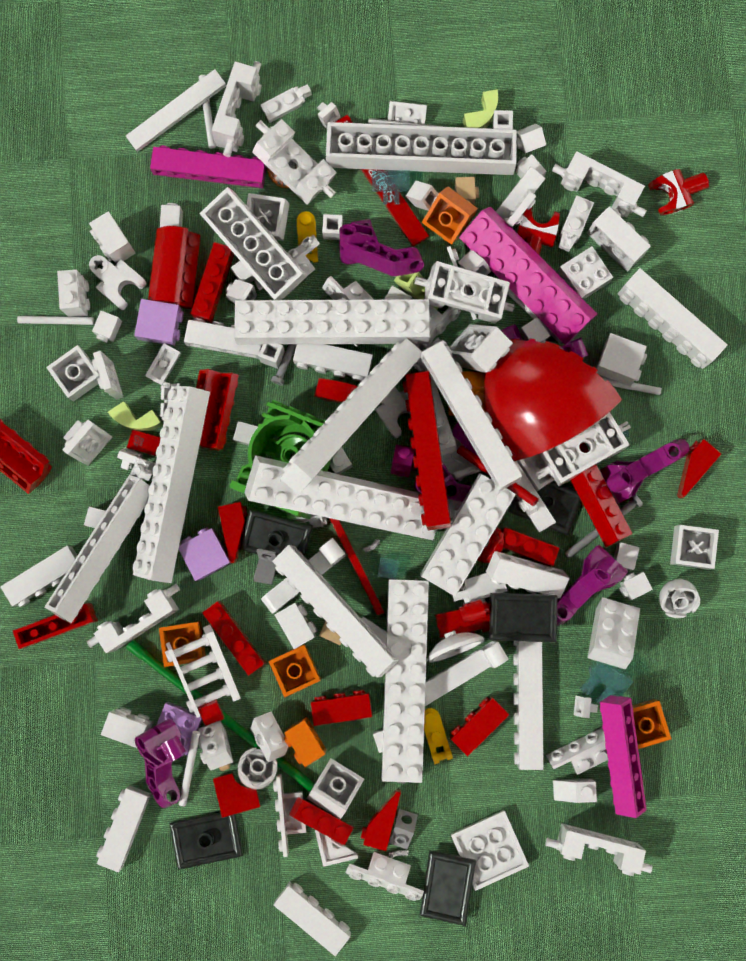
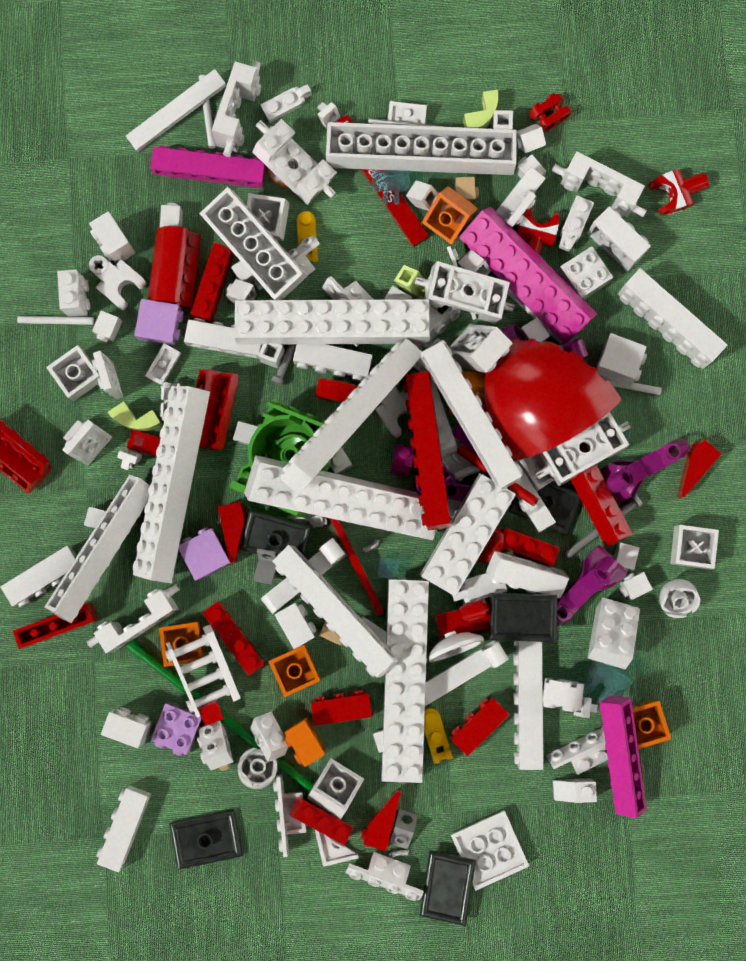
white brick [130,457,155,481] -> none
magenta connector [135,719,186,808] -> none
white bar [179,731,200,806] -> none
red tile [213,773,260,818] -> none
white brick [273,882,351,956] -> none
white brick [322,214,343,240] -> none
magenta connector [339,219,424,276] -> none
white brick [545,823,652,876] -> none
none -> red brick [529,93,573,133]
none -> white brick [542,678,584,712]

